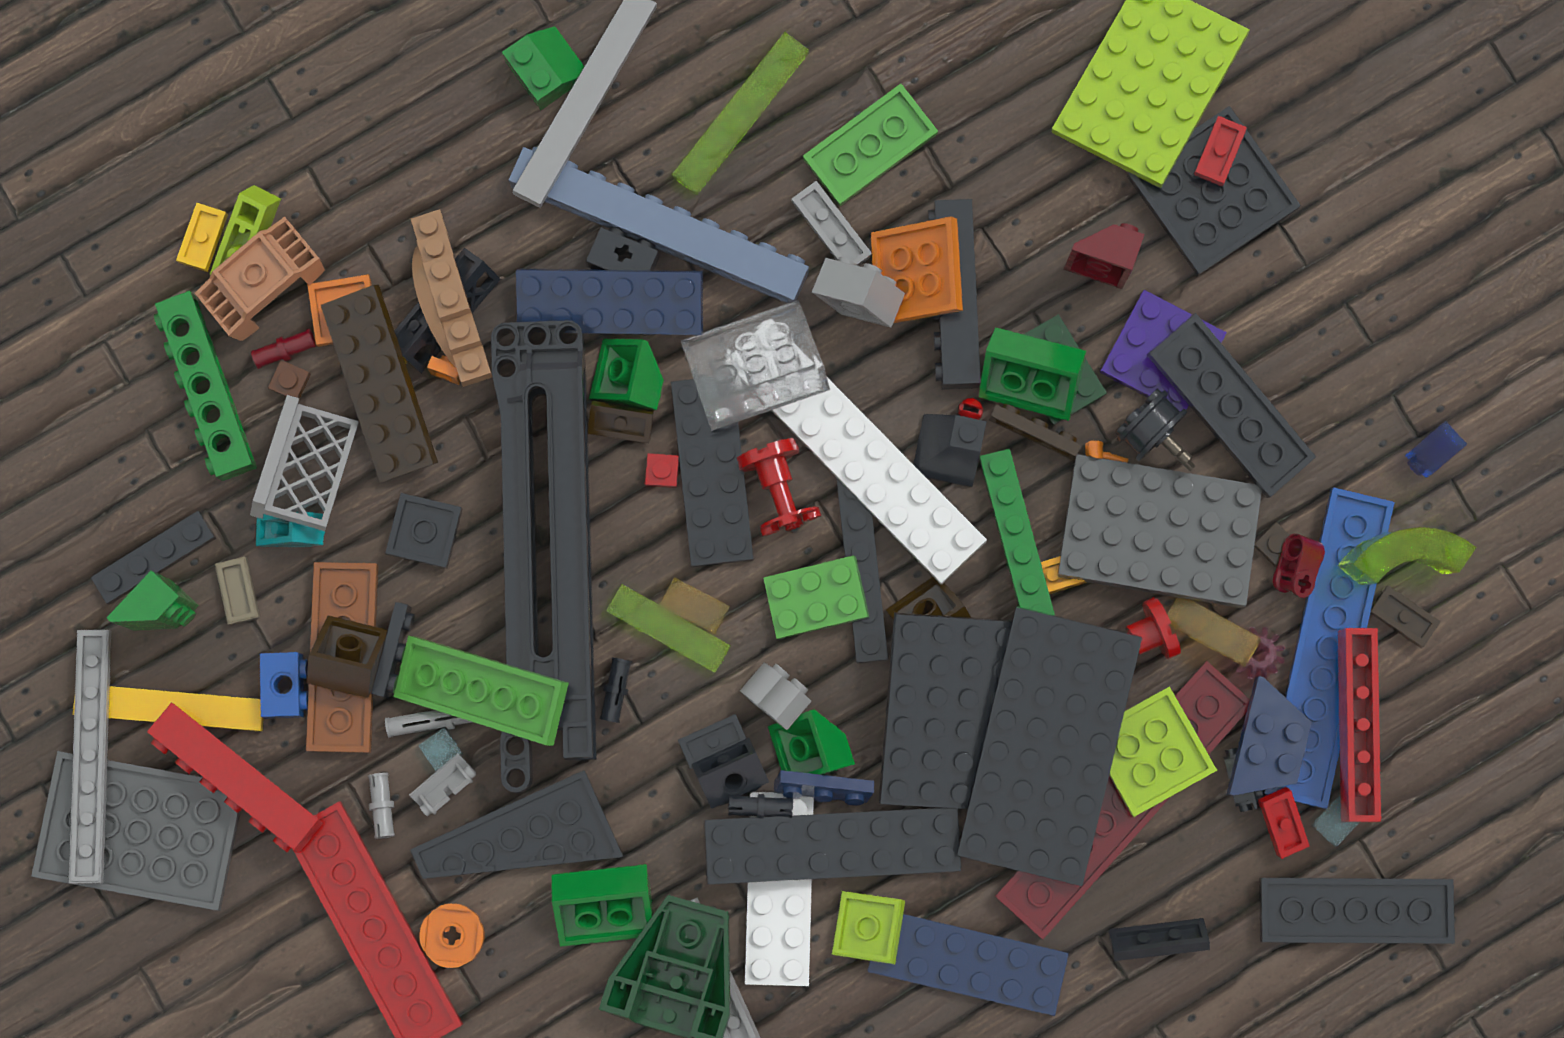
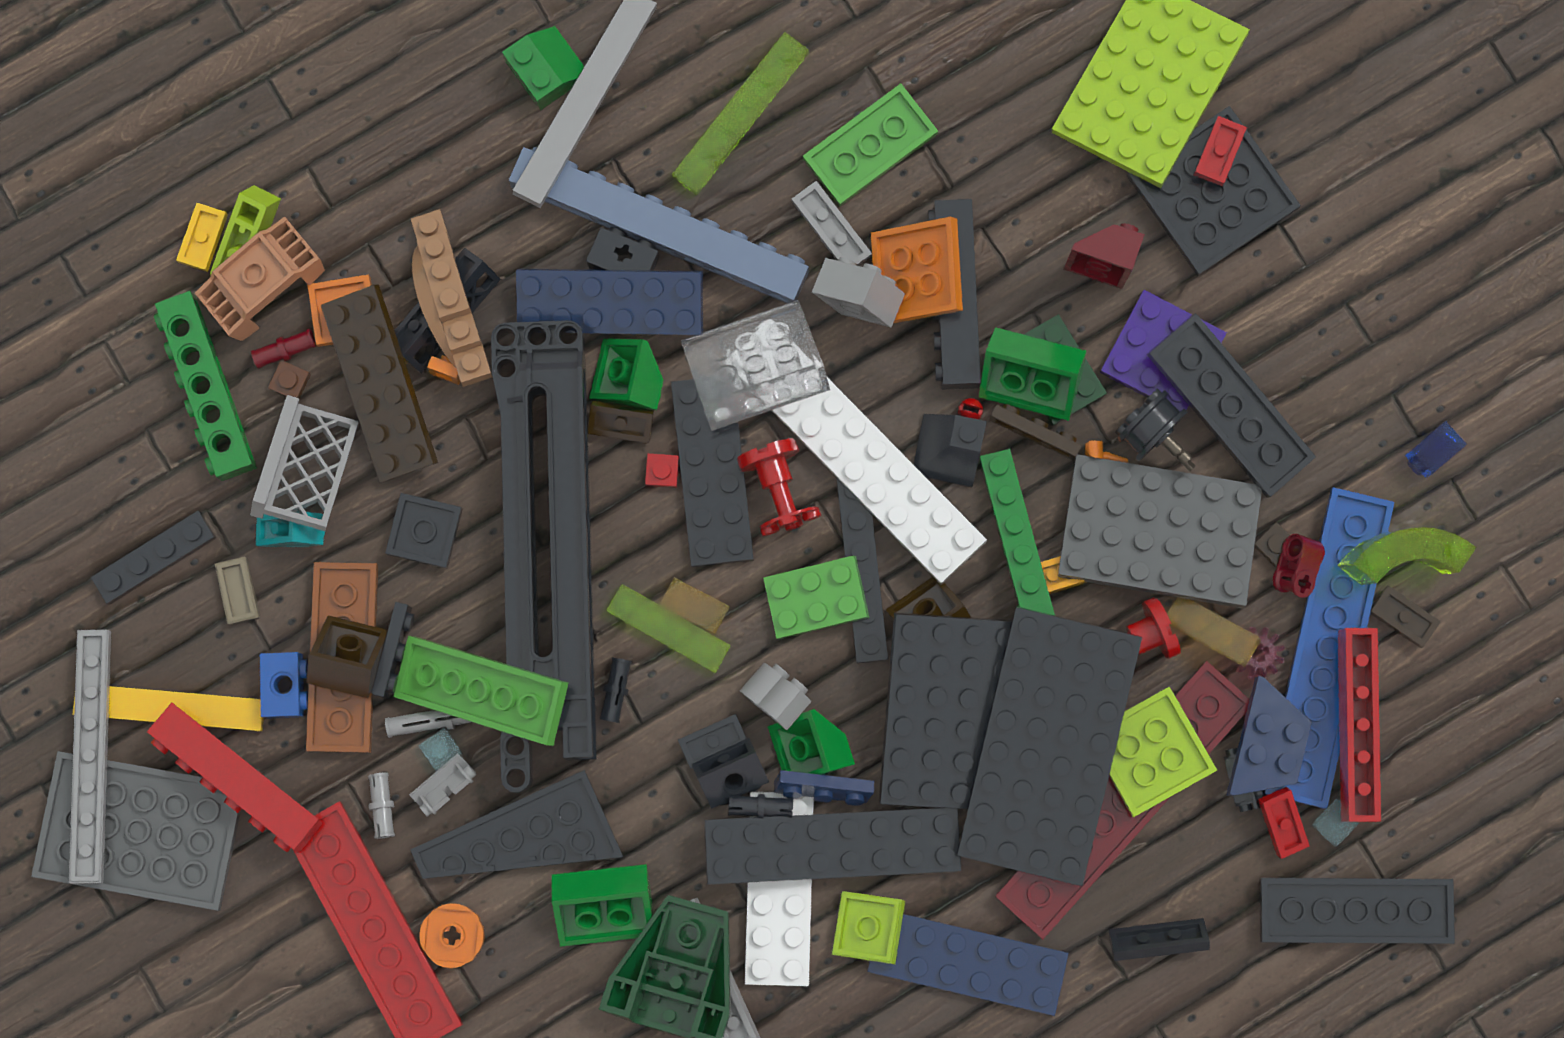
green slope [107,570,199,631] -> none

